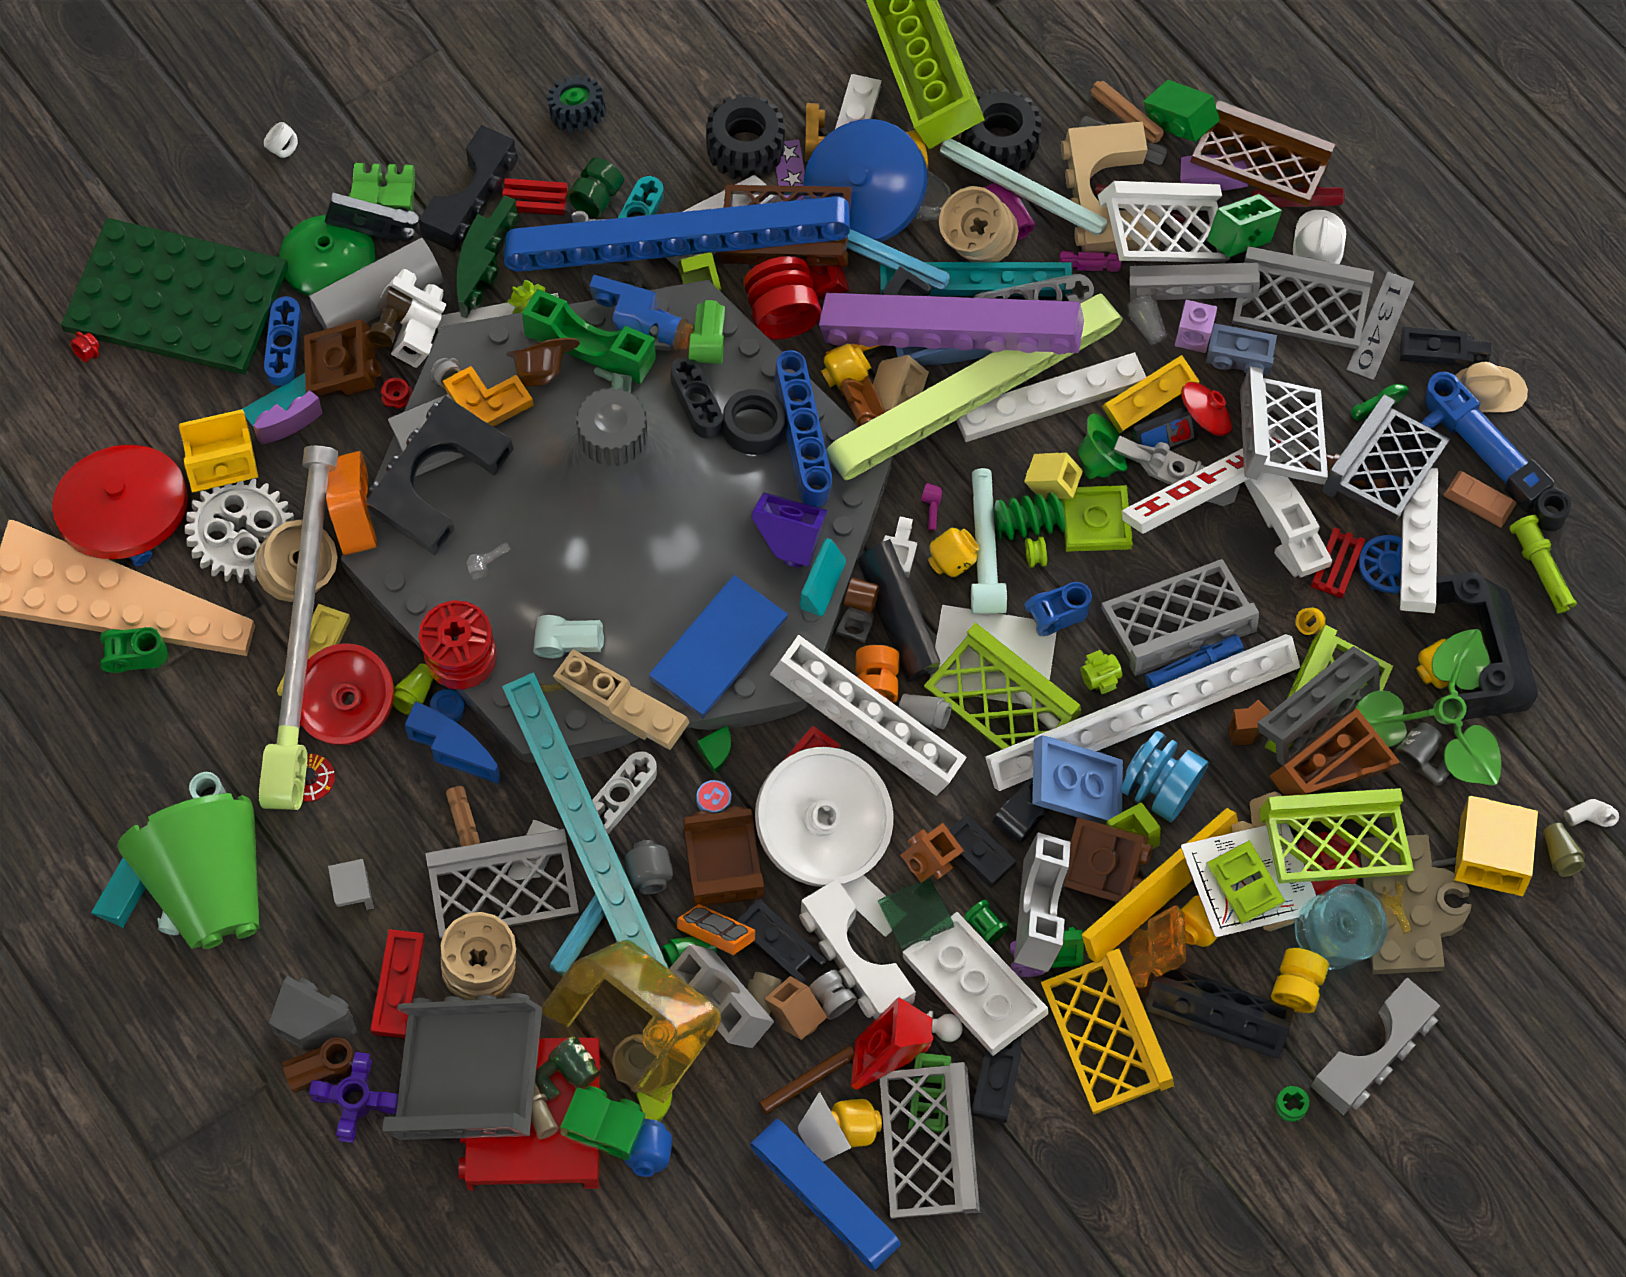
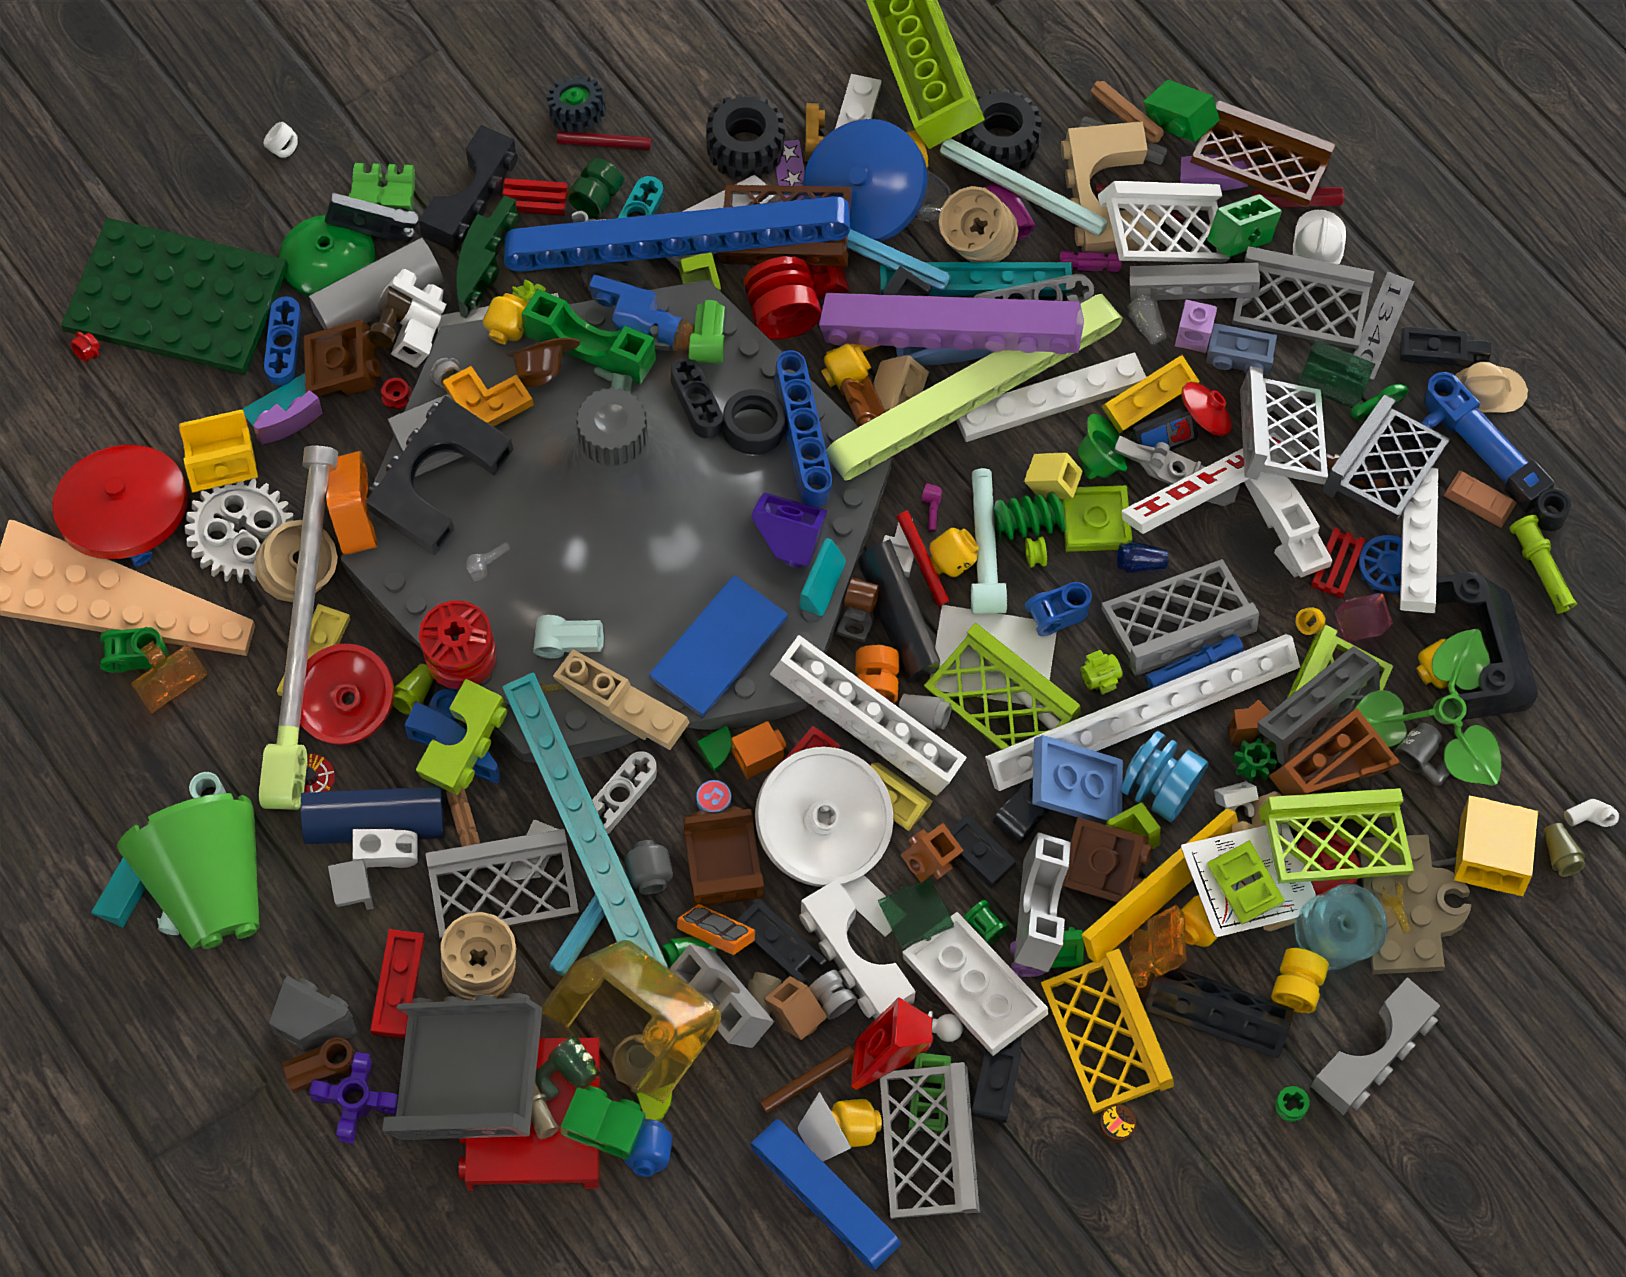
none -> clear orange plate [130,641,208,713]
none -> dark blue brick [301,787,444,844]
none -> white leg [353,829,418,870]
none -> lime arch [416,679,508,796]
none -> yellow head [483,293,527,345]
none -> dark red bar [557,131,652,150]
none -> orange brick [731,721,786,779]
none -> light yellow slope [871,763,933,831]
none -> red bar [896,511,950,607]
none -> tile [1099,1104,1136,1143]
none -> clear blue cone [1117,540,1168,573]
none -> white tile [1214,782,1259,817]
none -> green gear [1232,738,1277,783]
none -> clear green panel [1297,340,1376,408]
none -> clear pink panel [1335,593,1393,642]

